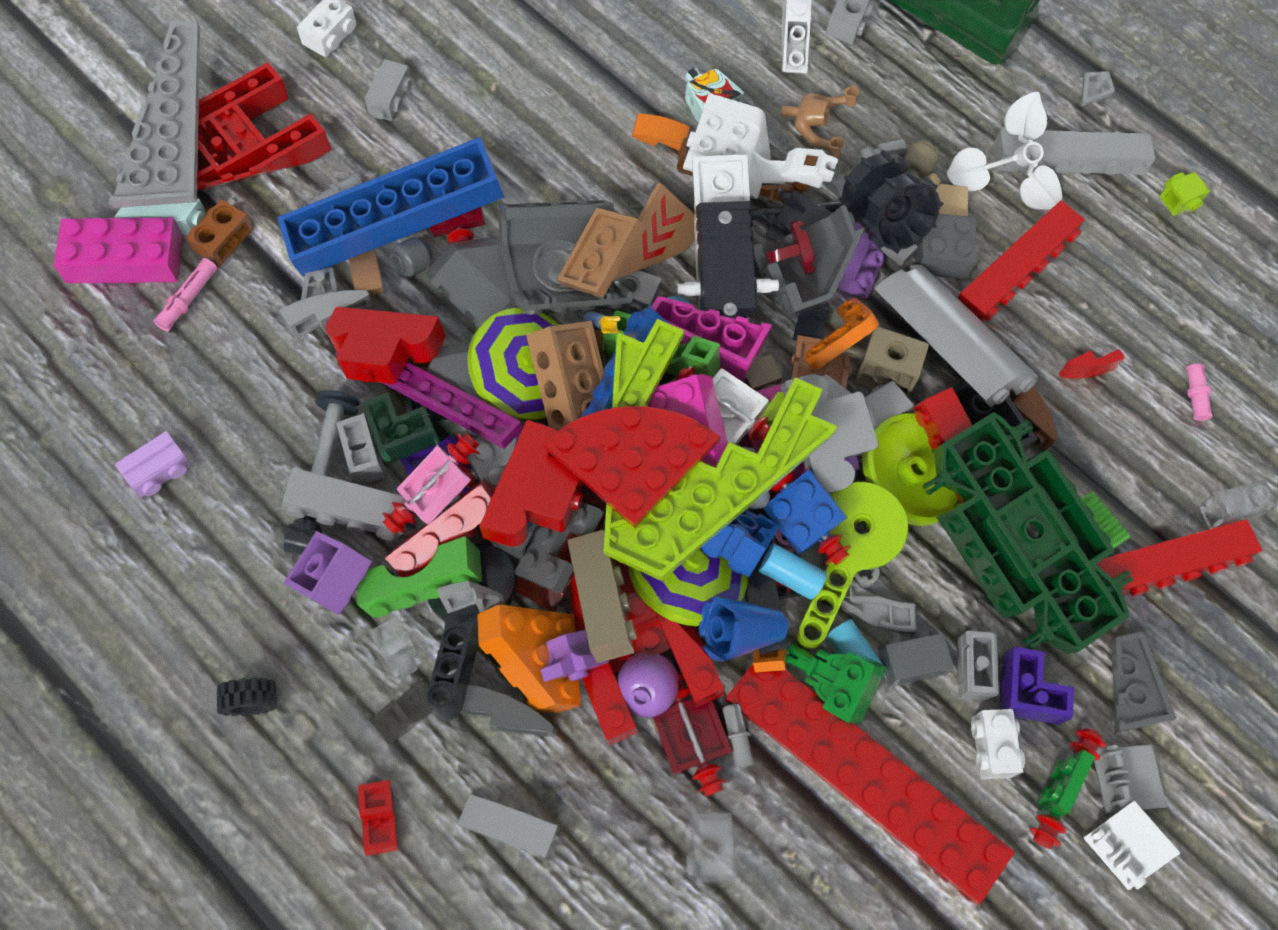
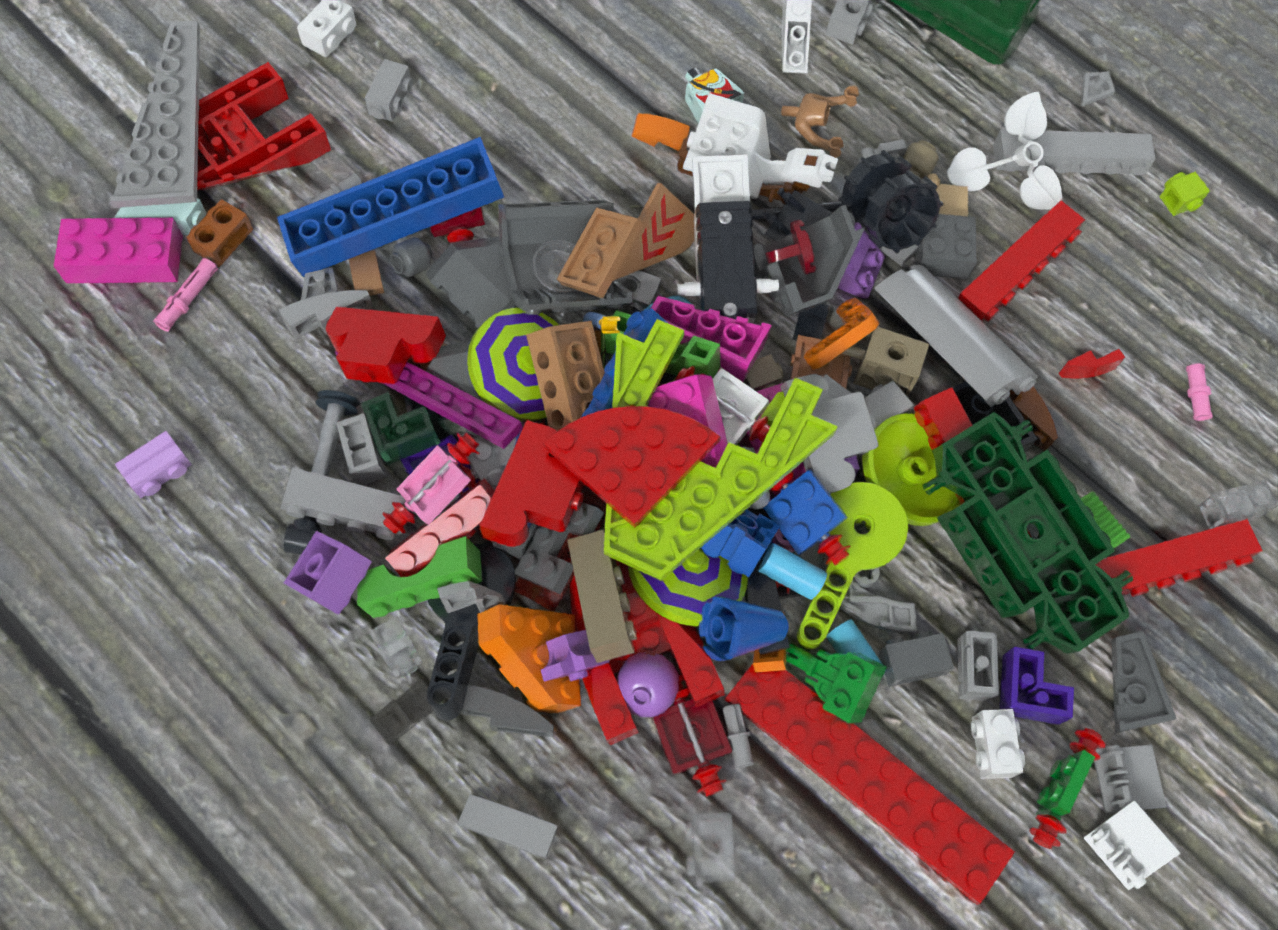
black tyre [217,678,277,716] -> none
red slope [358,780,399,856] -> none

